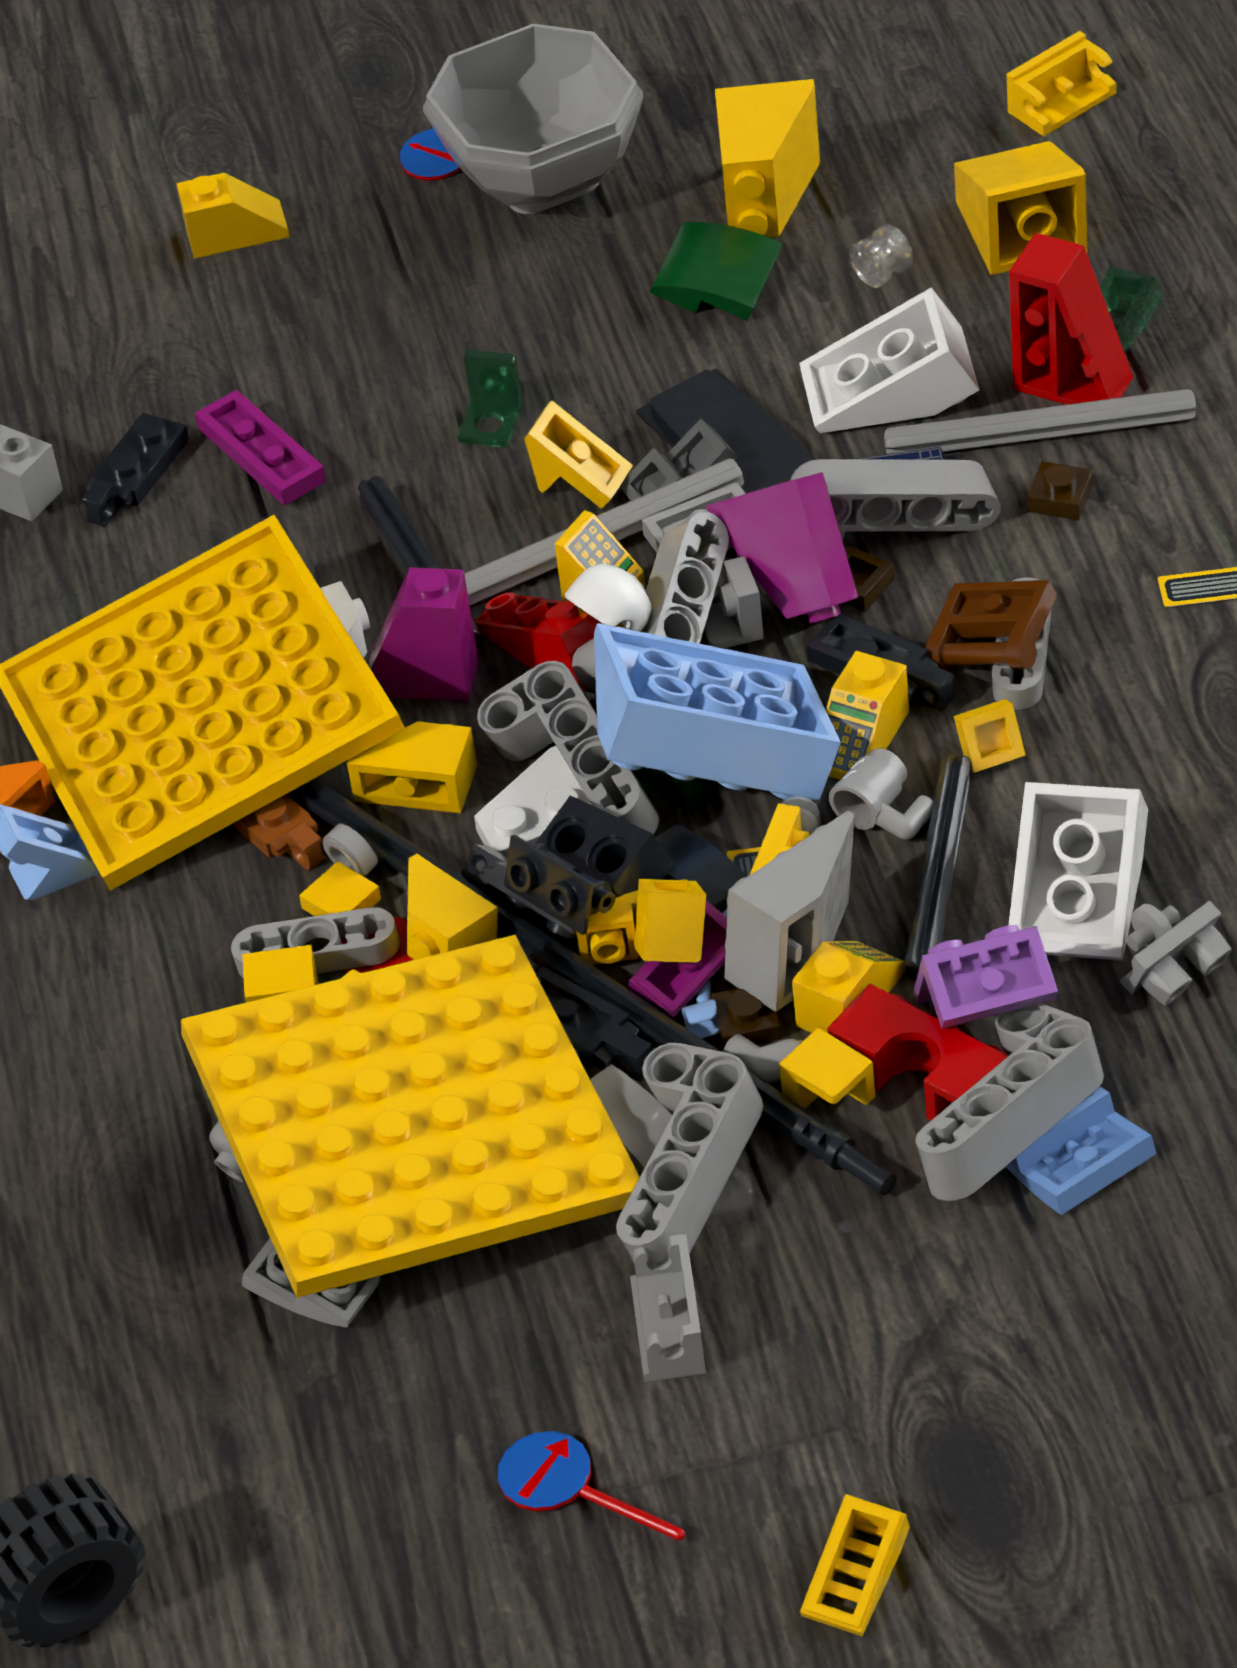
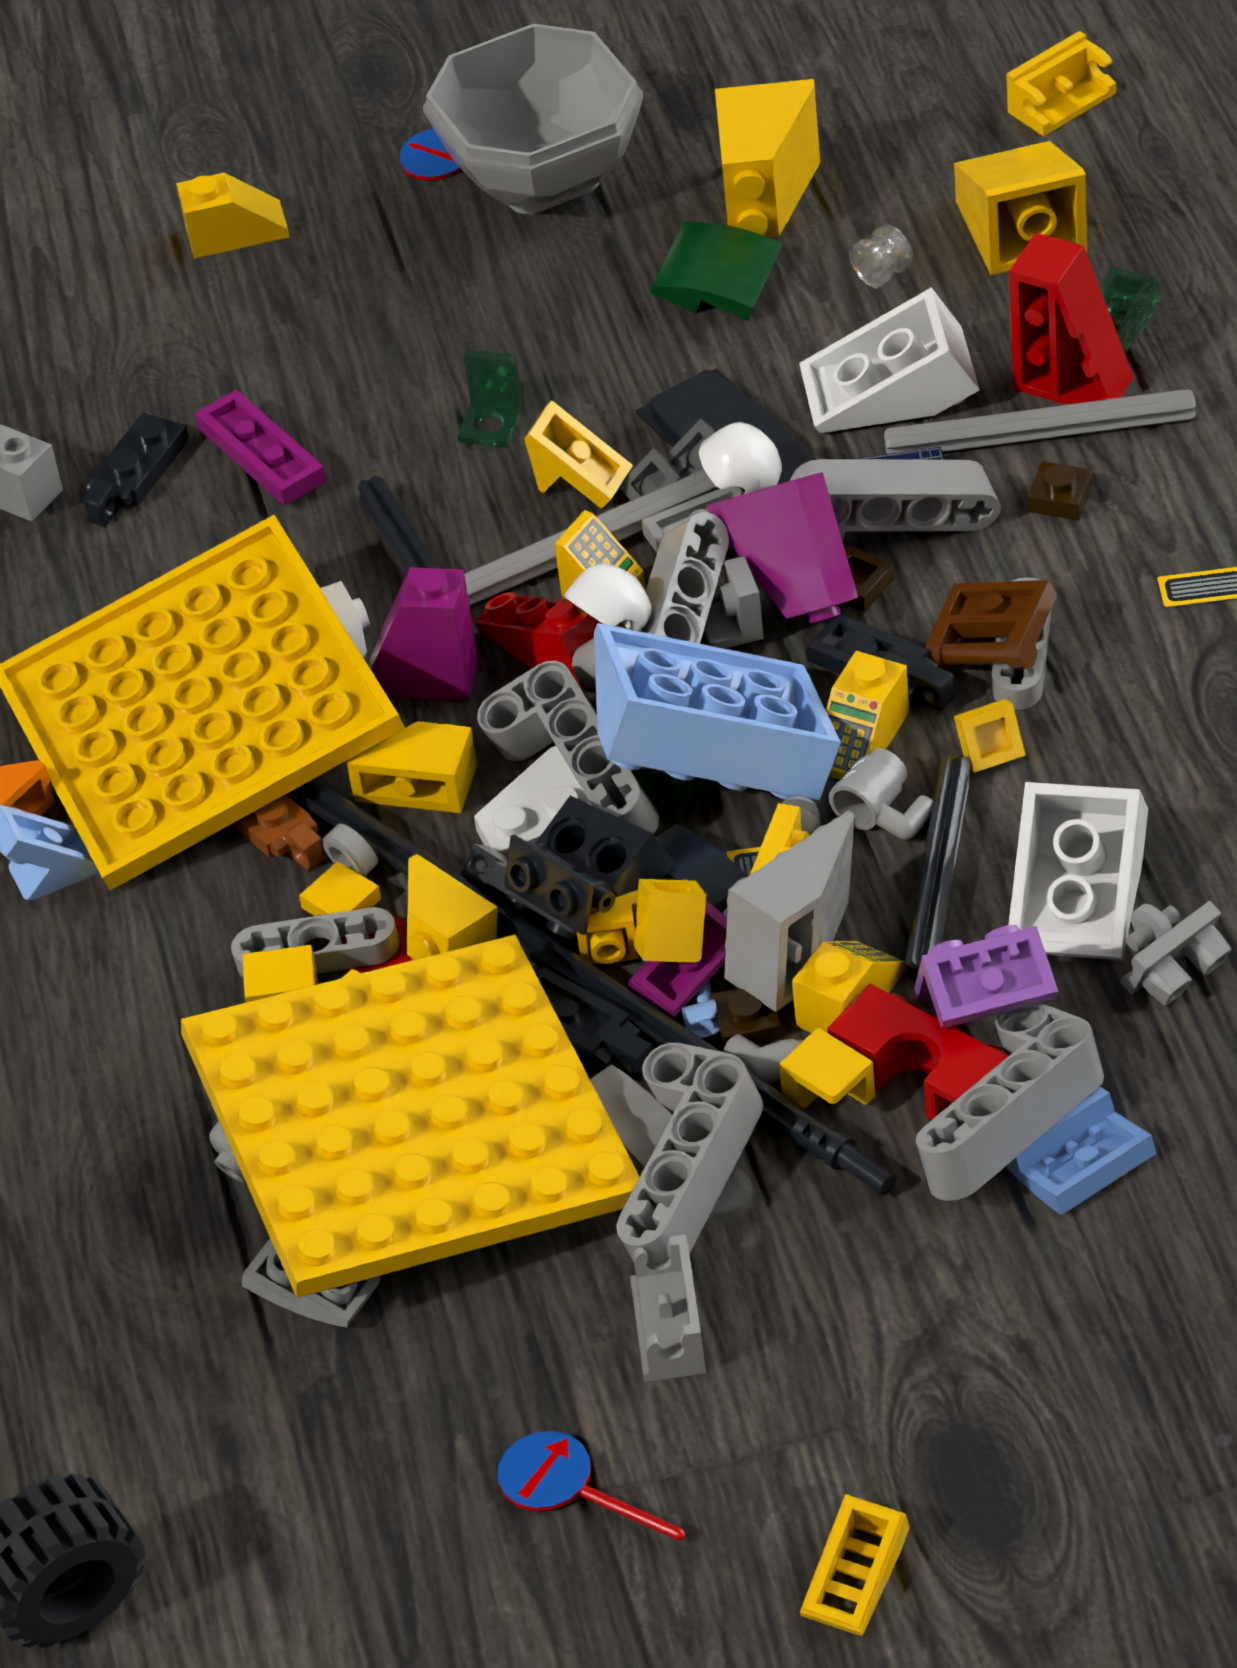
none -> white hair [699,422,782,494]

